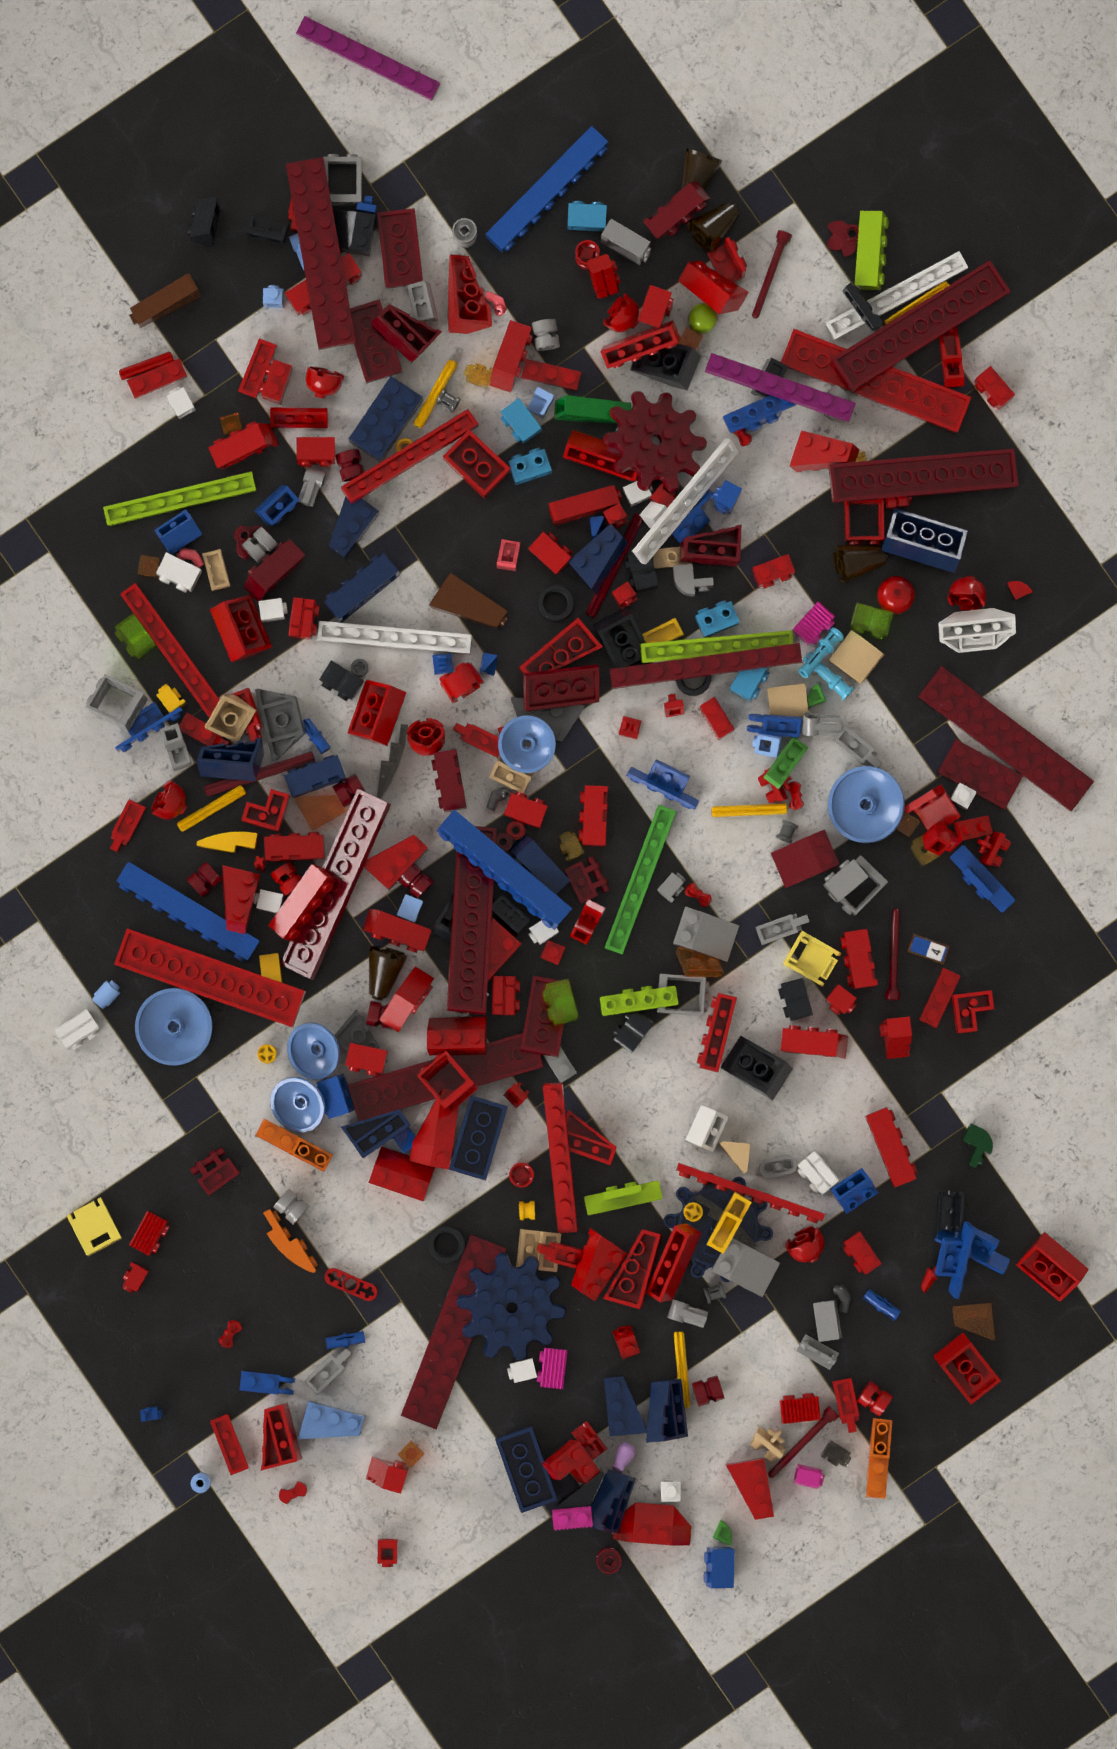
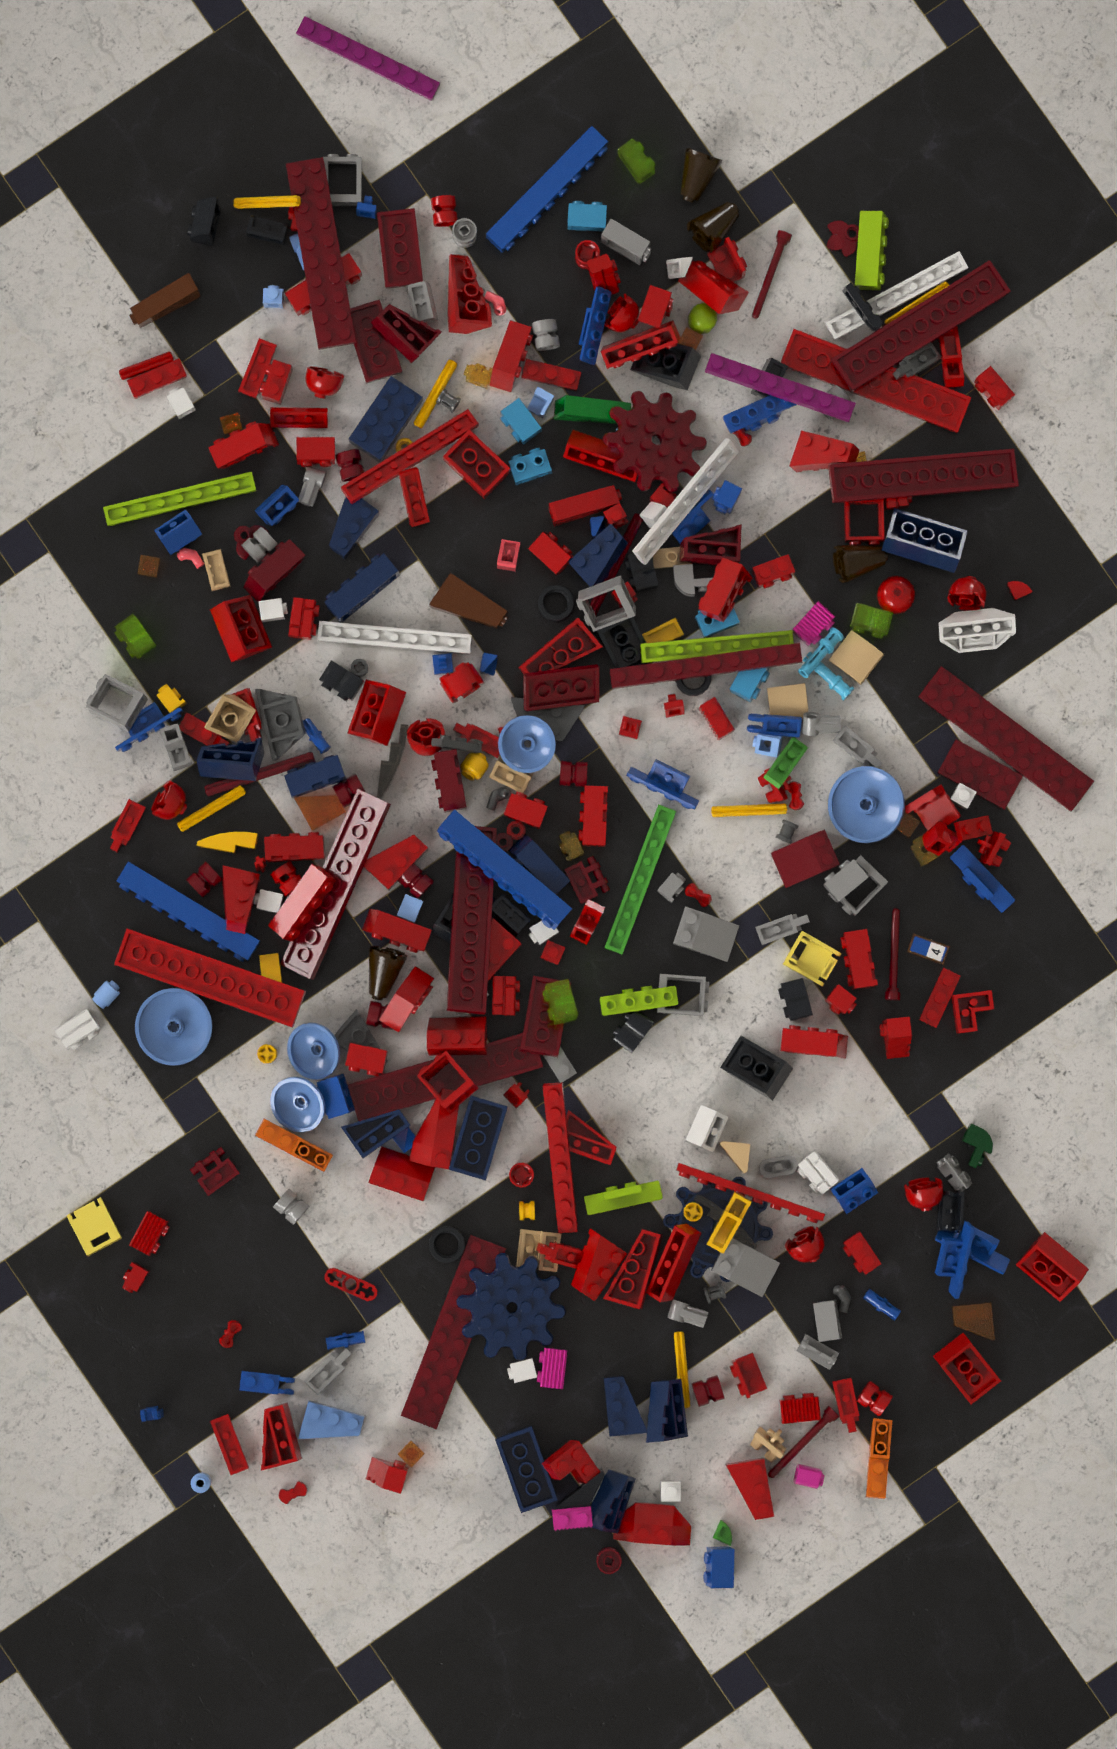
red plate [120,583,219,718] -> none
white brick [156,553,202,593] -> none
red brick [241,789,290,833] -> none
orange slope [263,1209,318,1273] -> none
black slope [333,210,376,256] -> none
red brick [377,1539,398,1567] -> none
red hips [571,1421,608,1460] -> none
lavender cone [612,1442,636,1473] -> none
red bracket [613,1325,640,1359] -> none
white brick [623,481,653,507] -> none
dark red wedge [643,181,711,239] -> none
clear orange wing [676,947,723,977] -> none
red brick [697,993,737,1073] -> none
bright green tile [807,683,826,709] -> none
clear smoke brick [820,1440,851,1468] -> none
red brick [865,1107,918,1187] -> none
red bar [921,1266,937,1293] -> none
none -> yellow axle [233,195,301,209]
none -> red plate [398,467,430,527]
none -> red wheel [431,195,458,227]
none -> dark grey hinge [431,735,483,753]
none -> yellow head [460,752,489,781]
none -> dark red wheel [560,761,588,787]
none -> light grey window [576,575,636,632]
none -> blue bracket [579,287,612,365]
none -> clear neon green brick [617,138,656,184]
none -> white slope [666,257,693,279]
none -> red wedge [698,558,753,622]
none -> red bracket [729,1352,767,1399]
none -> dark grey hinge [892,342,942,380]
none -> red cylinder [904,1177,943,1211]
none -> light grey hinge [936,1153,972,1192]

